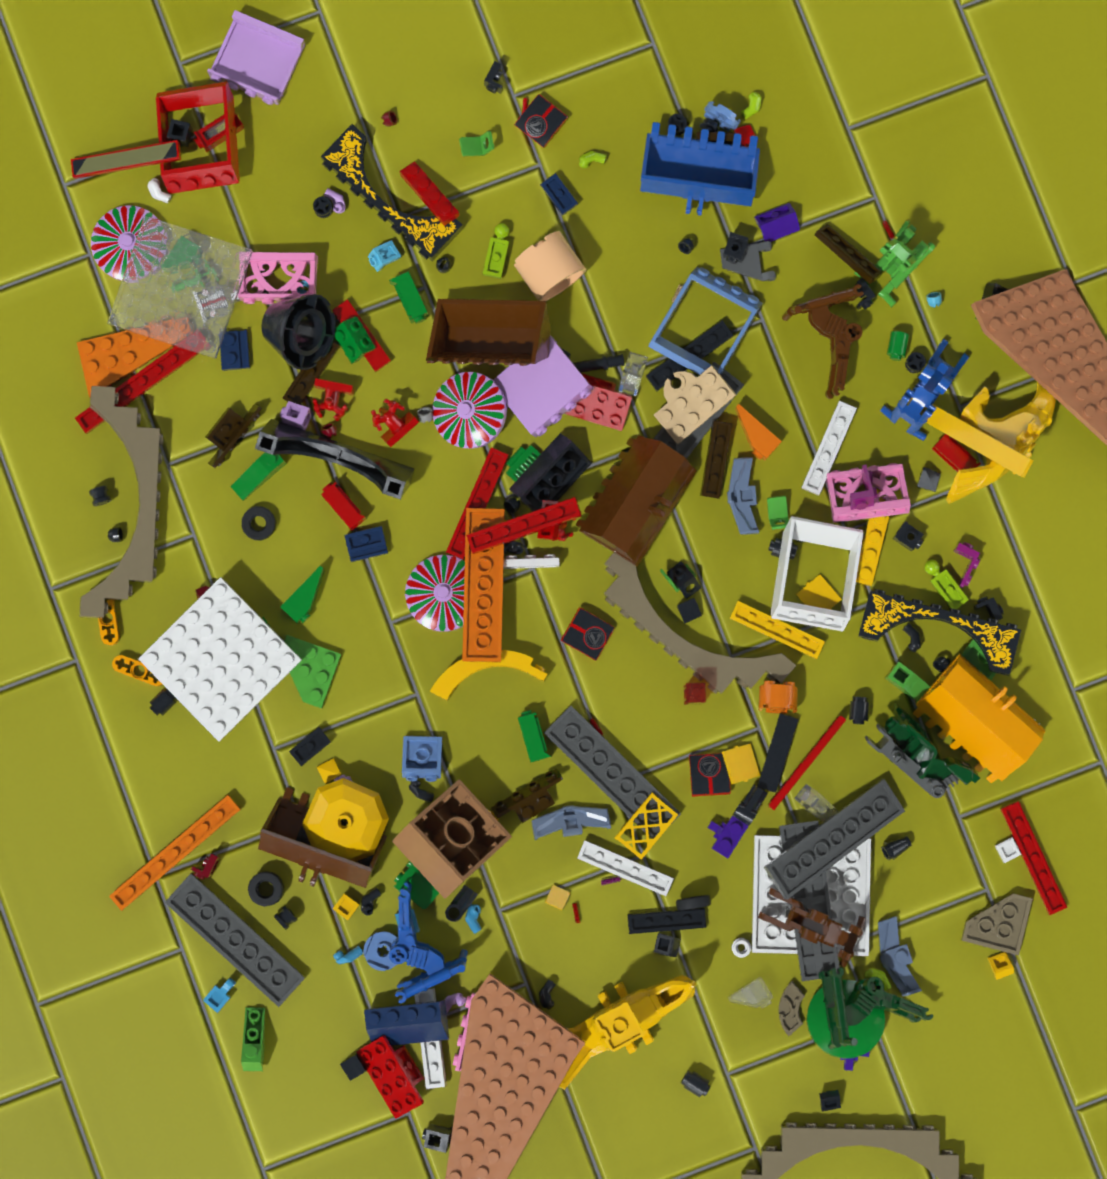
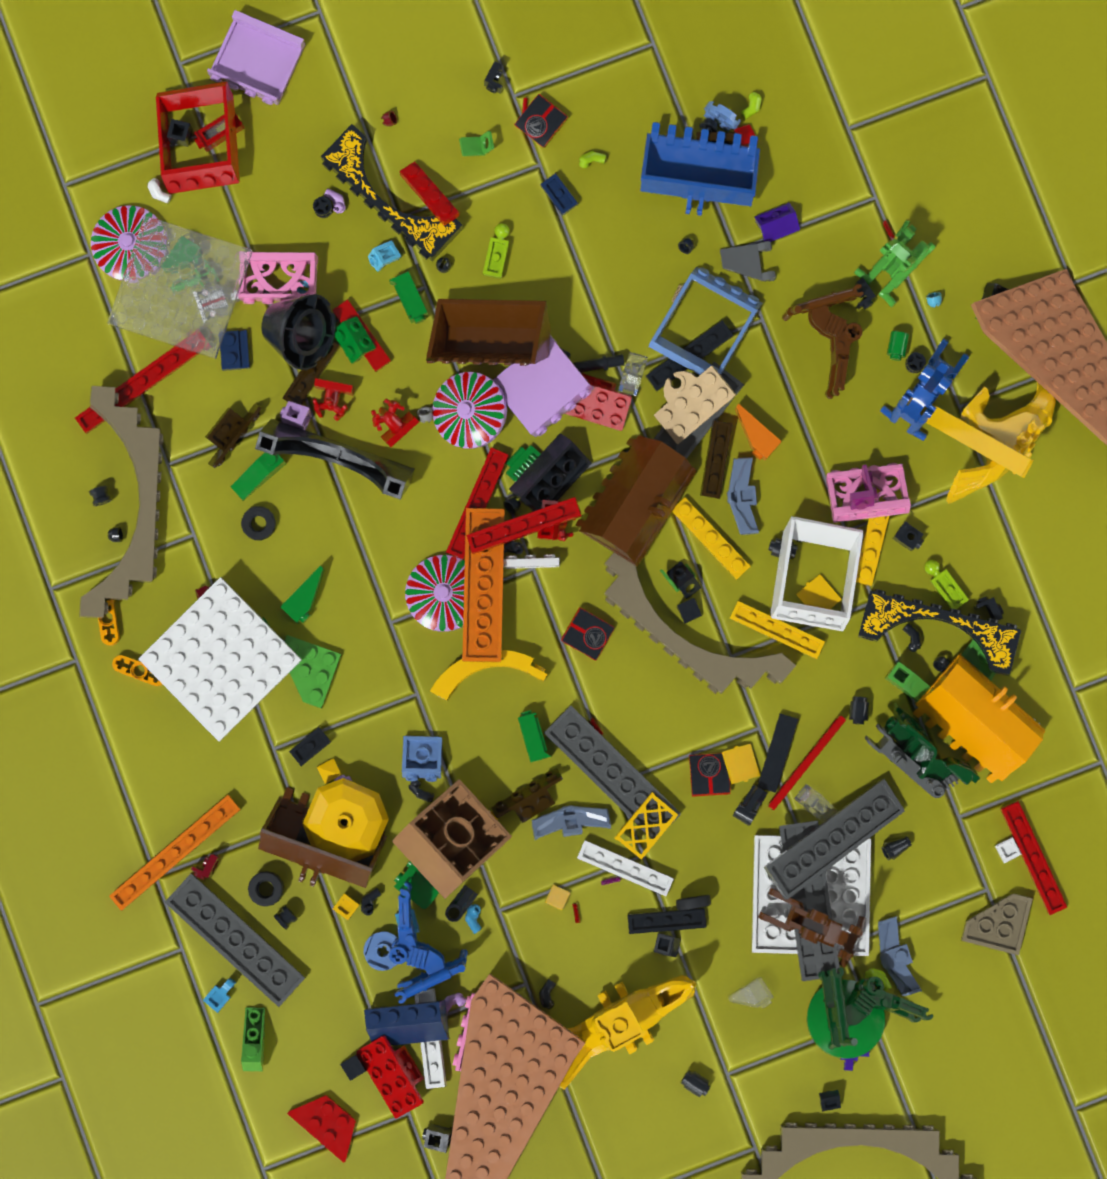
tile [71,140,181,179] -> none
orange wing [77,316,193,397] -> none
black brick [149,688,177,716] -> none
dark red hinge [321,422,338,439] -> none
red window [321,482,366,531] -> none
dark azure arm [333,946,363,964] -> none
dark blue plate [344,526,388,563] -> none
light nougat brick [514,231,586,301] -> none
black wheel [667,114,687,136] -> none
clear red window [684,683,706,705] -> none
dark purple hinge [707,816,748,859] -> none
black brick [723,232,749,264] -> none
white plate [732,938,751,958] -> none
orange brick [758,681,798,714] -> none
bright green bracket [767,495,789,530] -> none
dark tan tile [779,981,805,1037] -> none
white plate [801,401,857,496] -> none
dark brown tile [815,224,883,284] -> none
slope [917,467,940,492] -> none
red window [932,434,981,473] -> none
magenta bracket [953,542,981,588] -> none
yellow slope [988,952,1014,980] -> none
none -> red wing [287,1095,356,1163]
none -> yellow plate [672,497,751,580]

